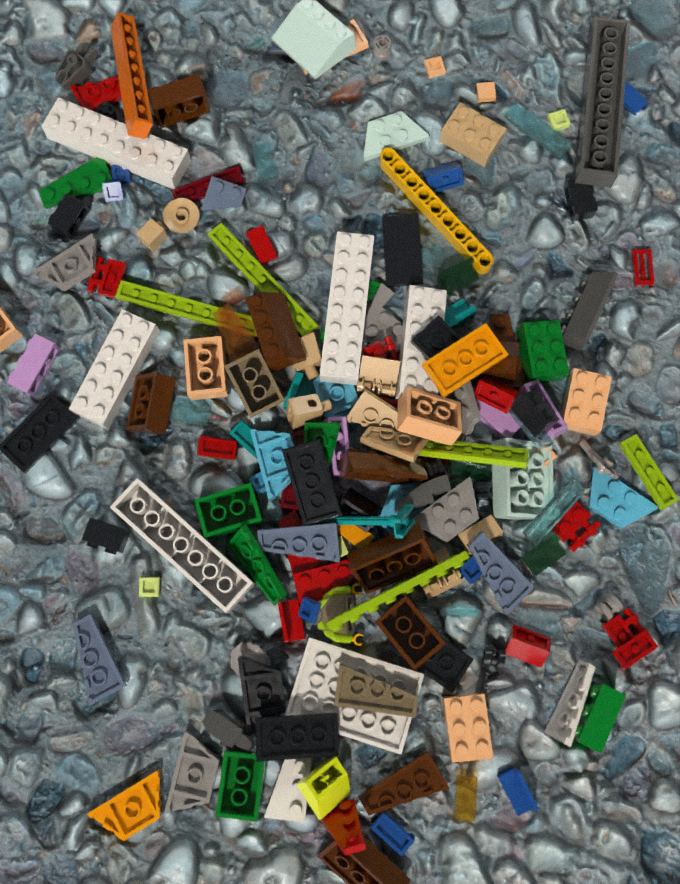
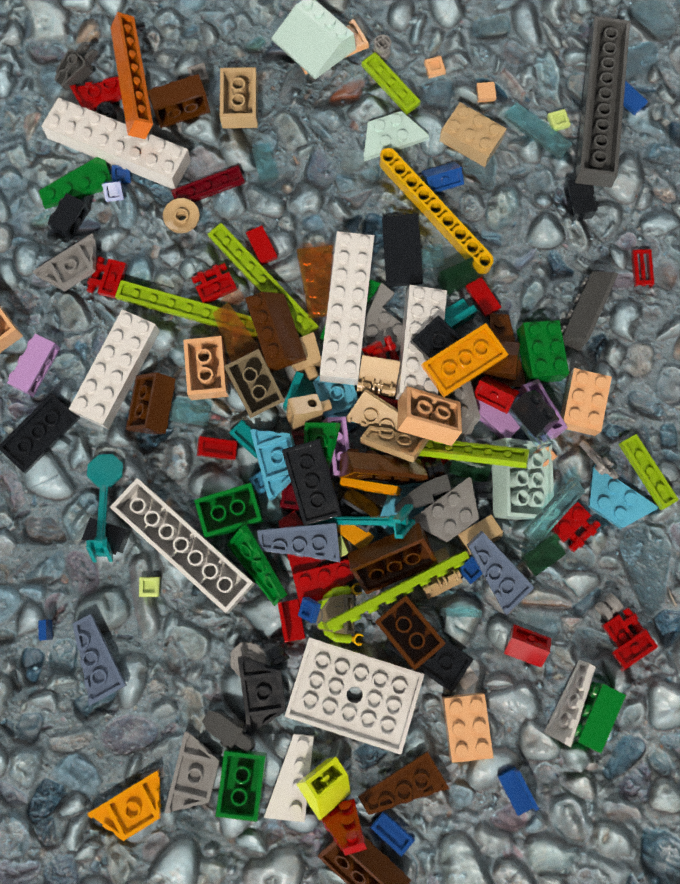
tan brick [136,218,168,252] -> none
sand blue wing [201,176,247,211] -> none
black tile [255,712,339,762] -> none
dark tan wing [334,664,418,718] -> none
clear yellow plate [454,775,477,821] -> none
black wheel [482,646,506,671] -> none
none -> blue tile [38,620,53,641]
none -> teal piece [86,454,123,563]
none -> red plate [191,263,237,304]
none -> tan brick [220,67,258,129]
none -> clear orange wing [296,245,333,318]
none -> light orange tile [340,478,401,496]
none -> lime plate [361,52,421,115]
none -> red tile [465,277,501,318]

